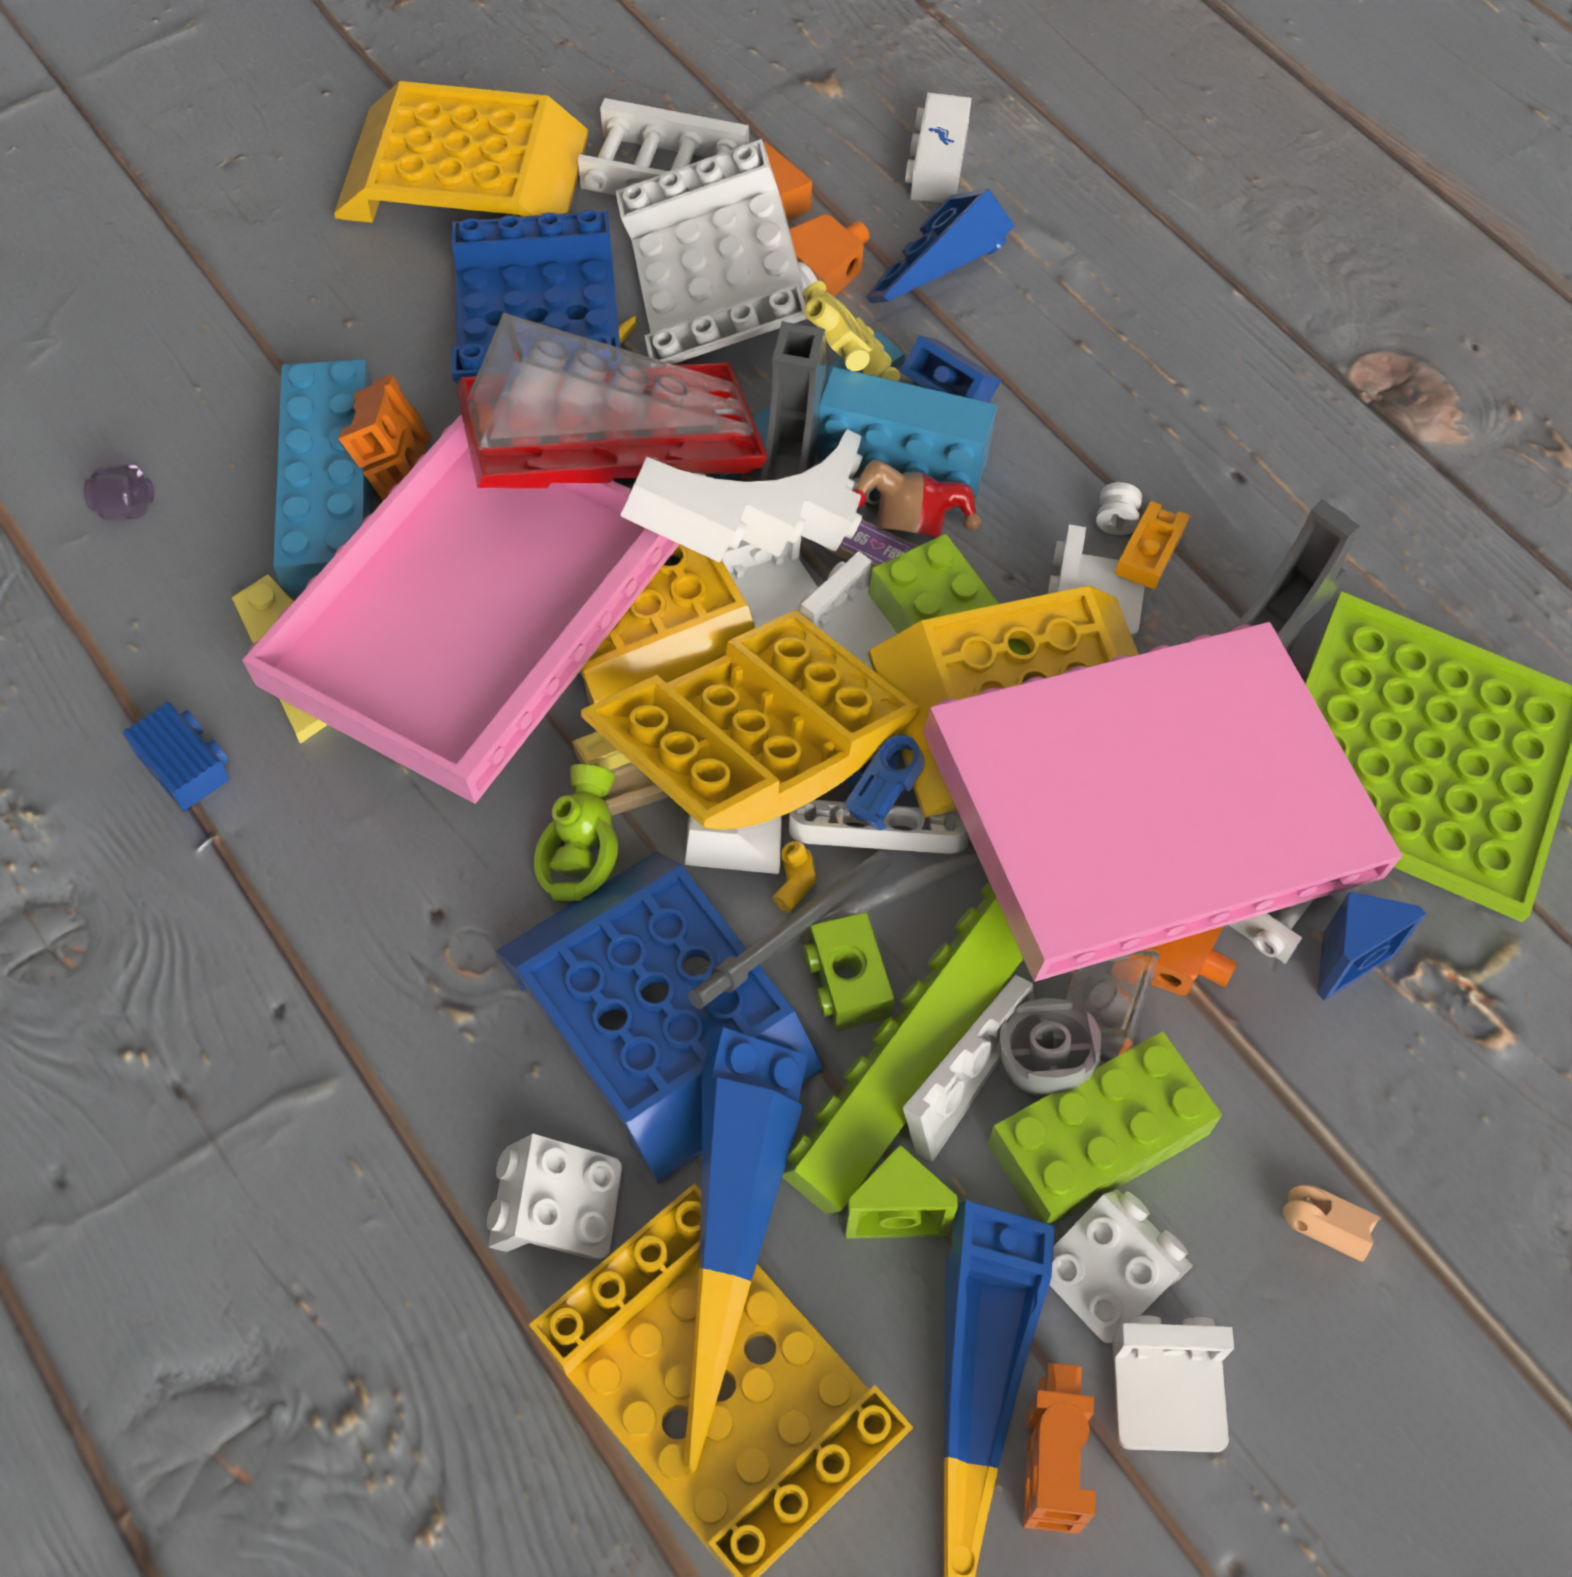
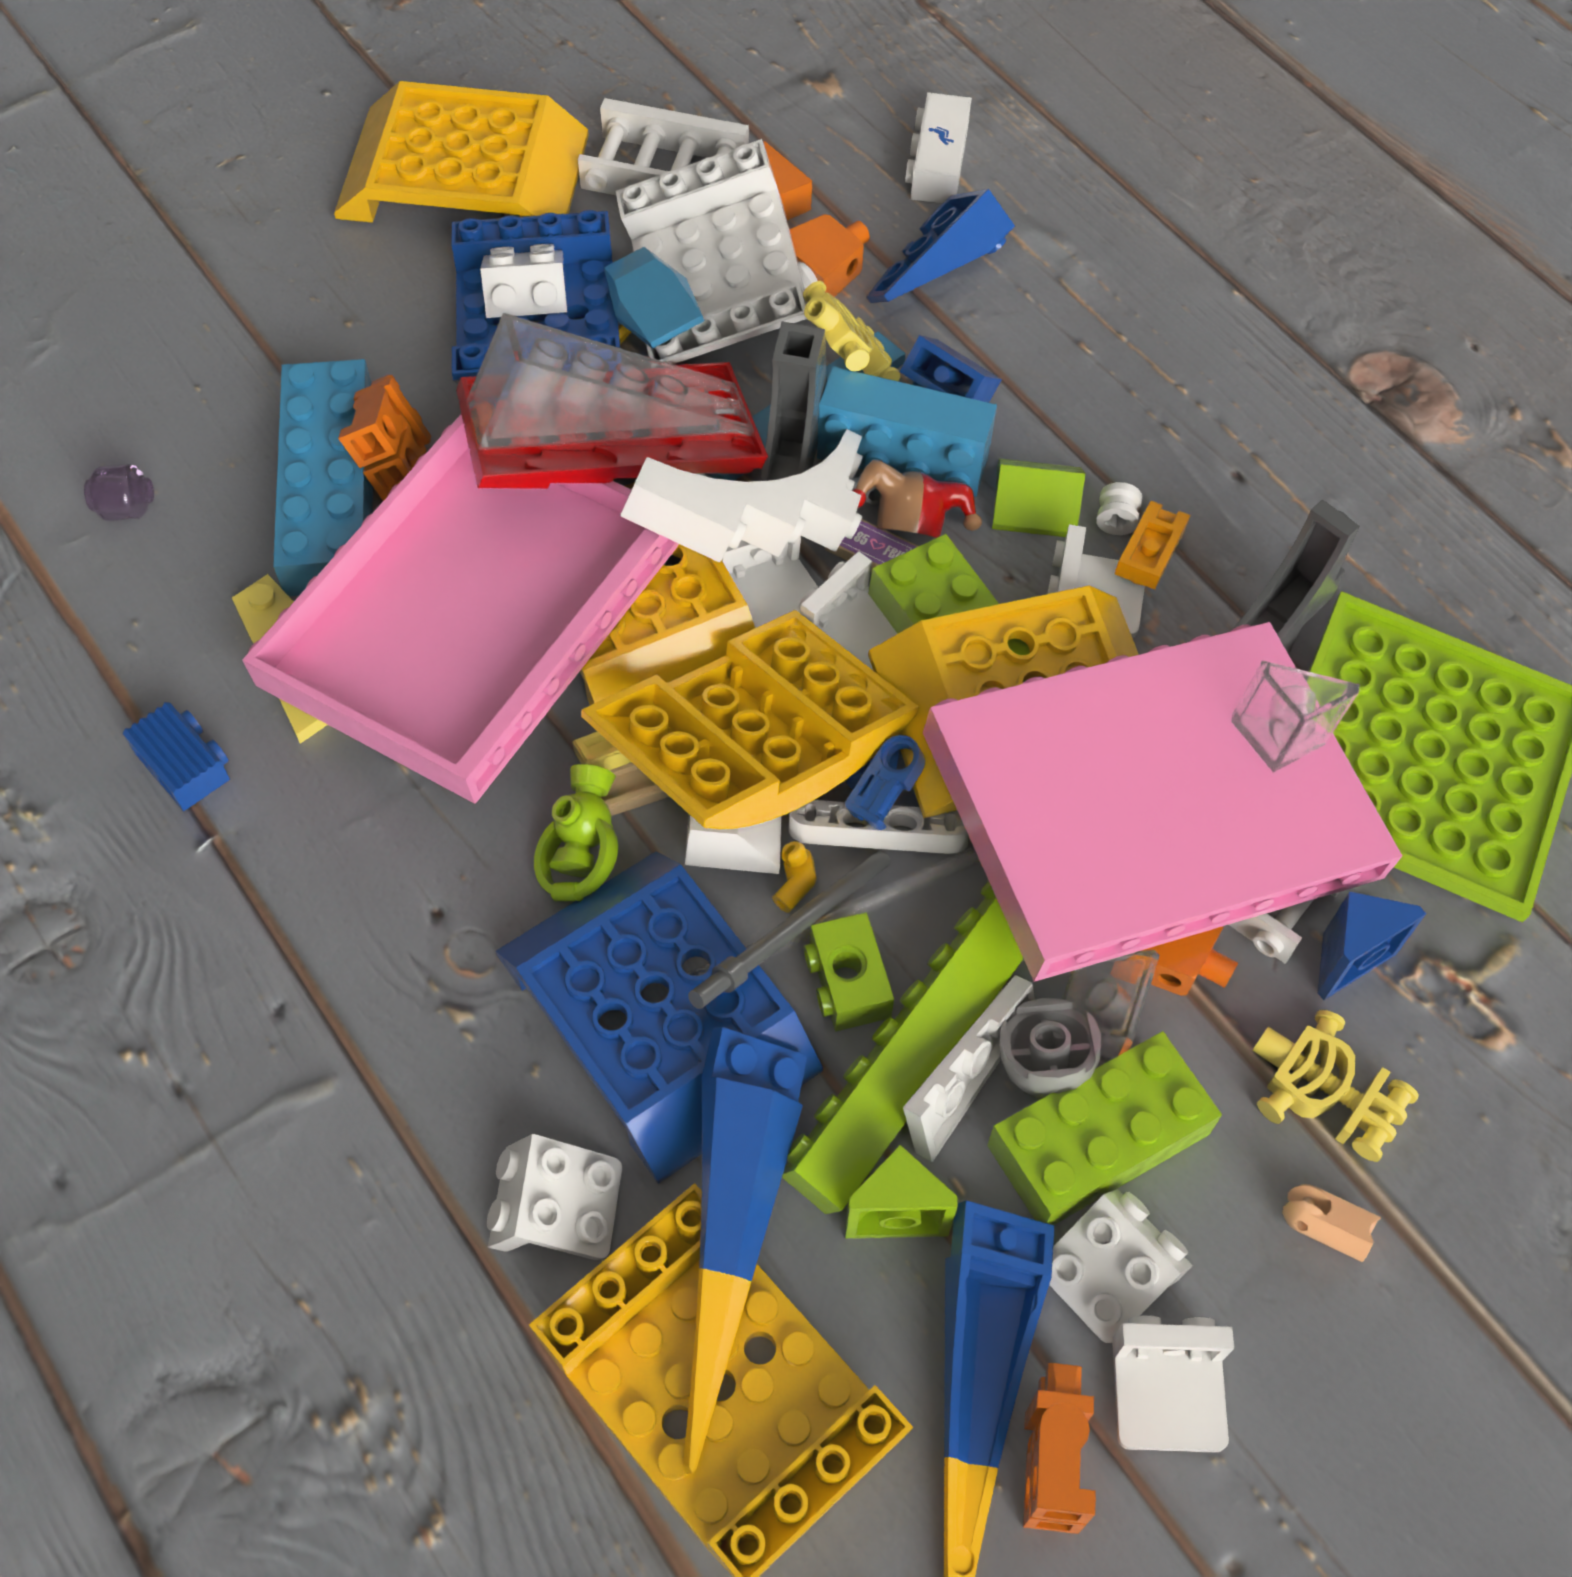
none -> white bracket [480,244,567,318]
none -> dark azure piece [604,247,705,349]
none -> lime slope [992,458,1086,537]
none -> clear slope [1231,660,1360,773]
none -> light yellow piece [1252,1010,1419,1162]

